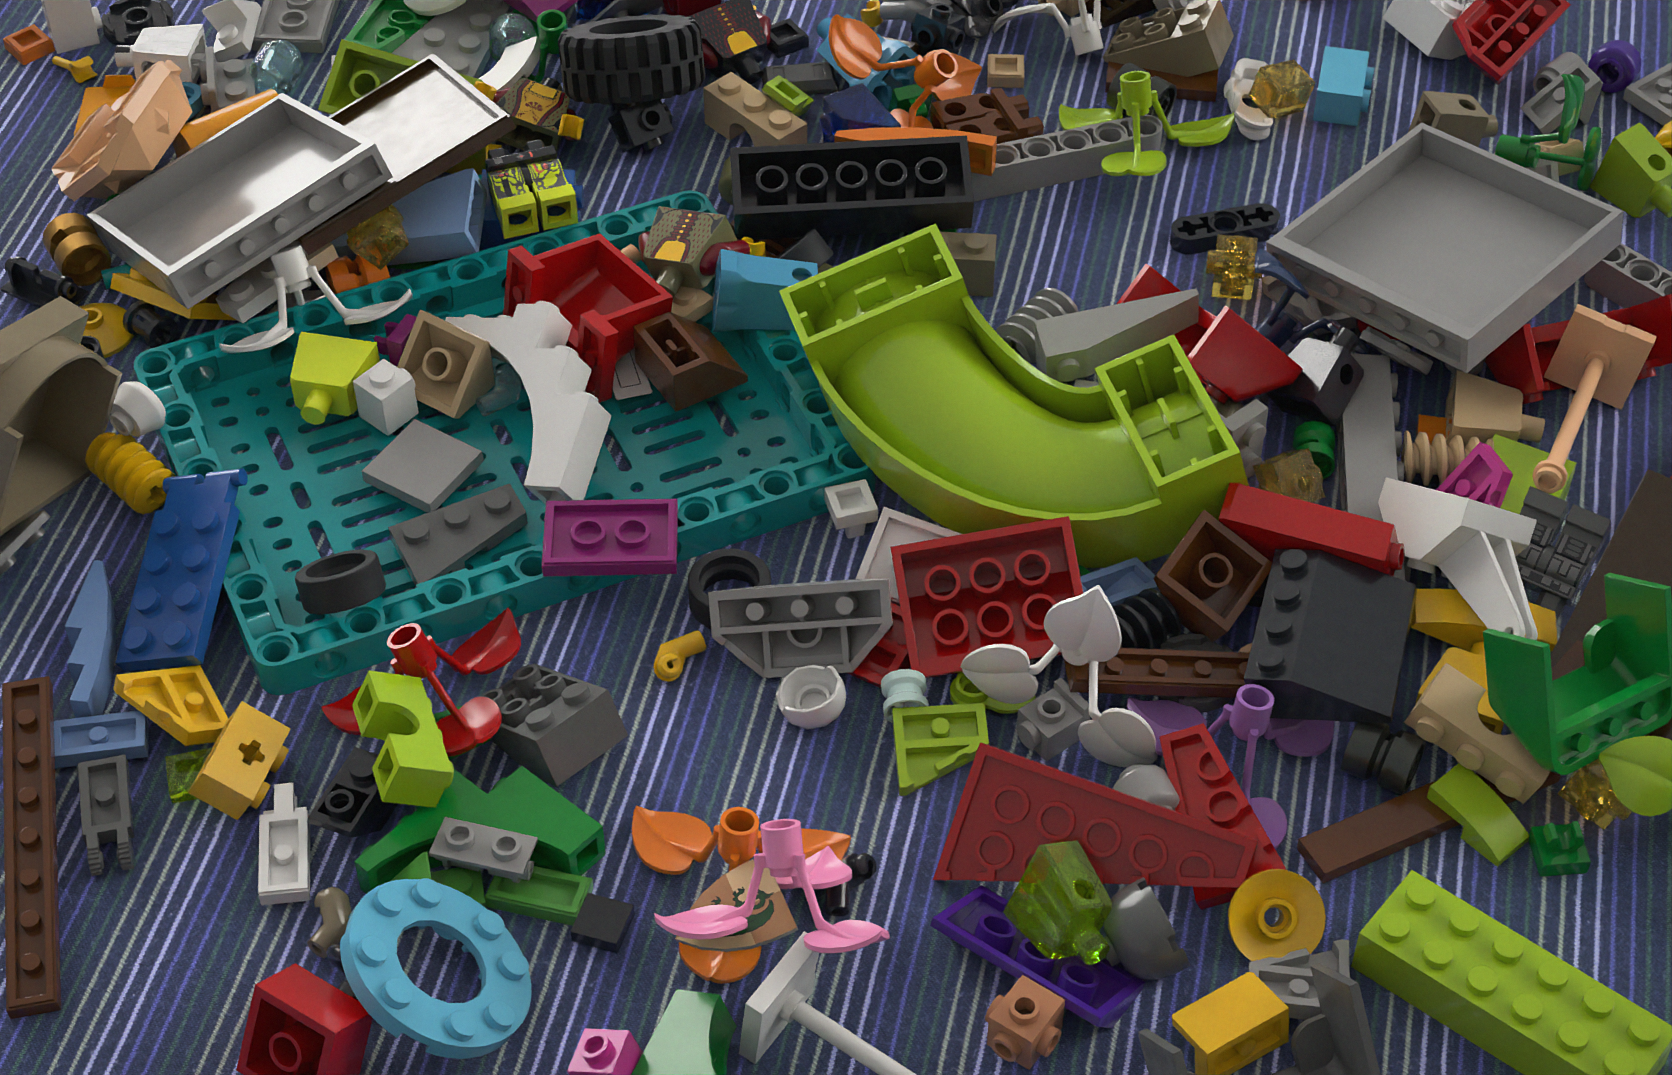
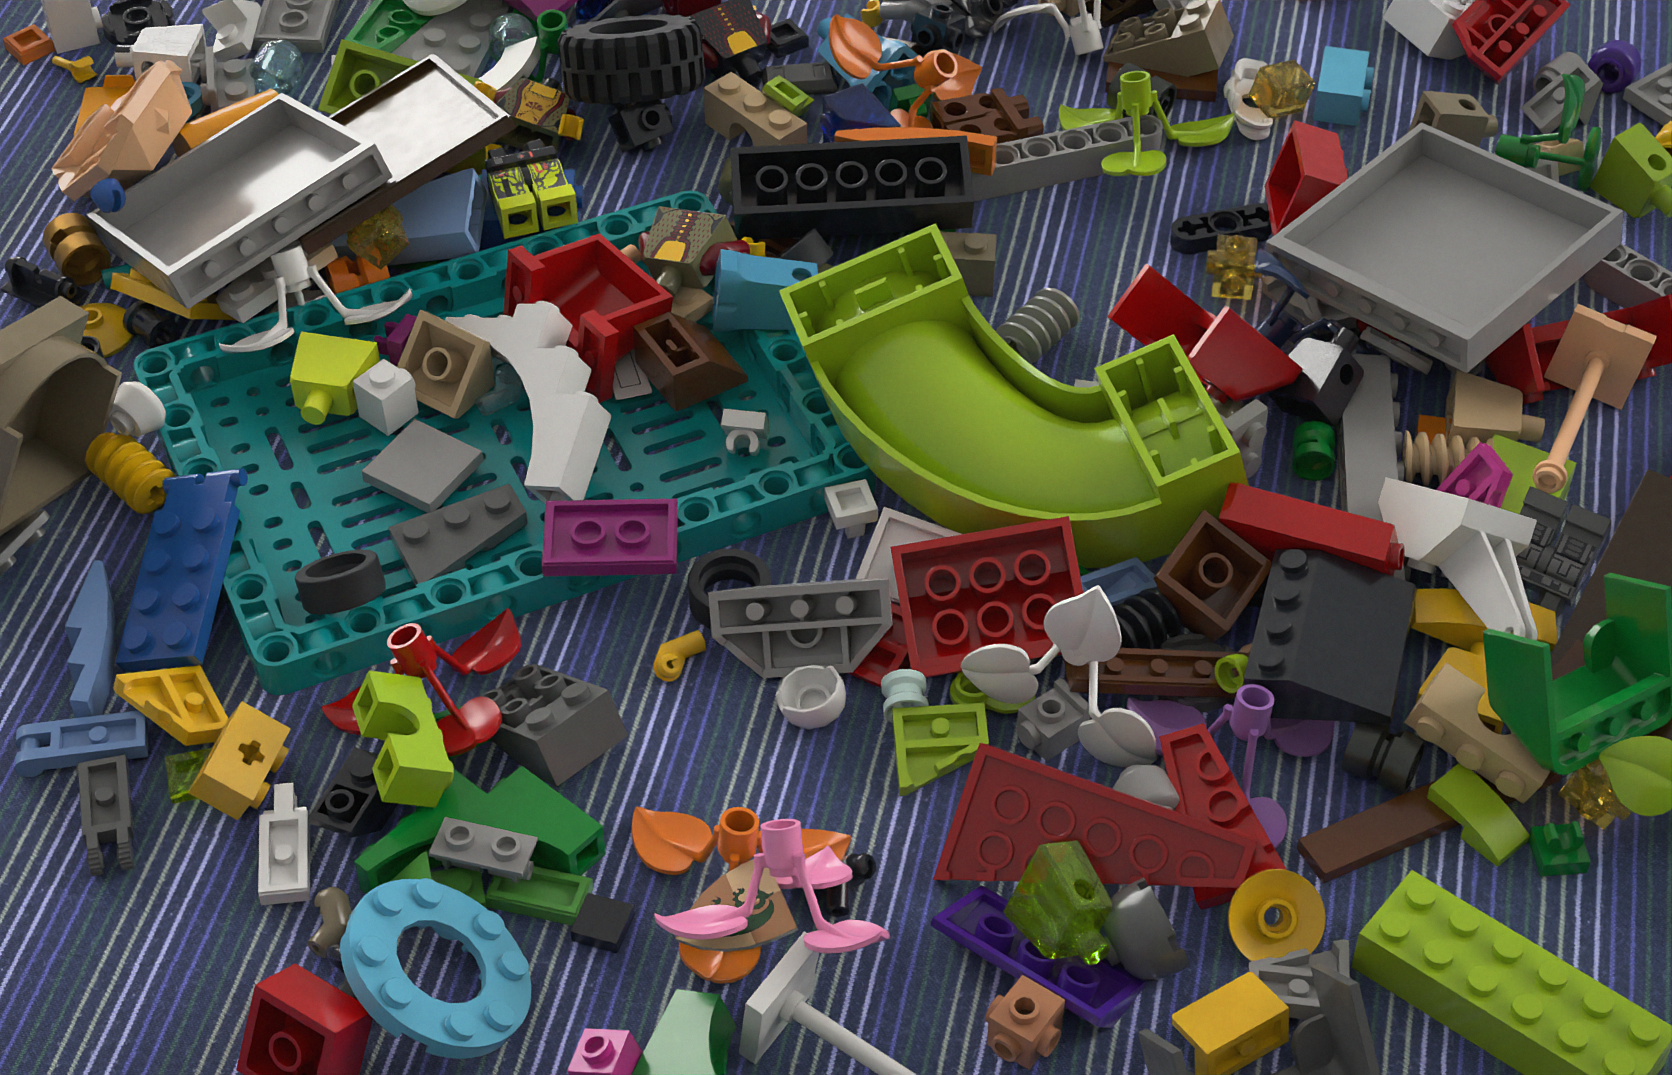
reddish brown tile [2,676,61,1019] -> none
tan tile [987,54,1024,88] -> none
light grey wedge [1034,288,1199,382] -> none
clear yellow brick [1252,448,1326,503] -> none
none -> blue hinge [90,178,126,213]
none -> white tile [721,409,770,456]
none -> lime hinge [1215,654,1249,693]
none -> red piece [1264,120,1348,235]

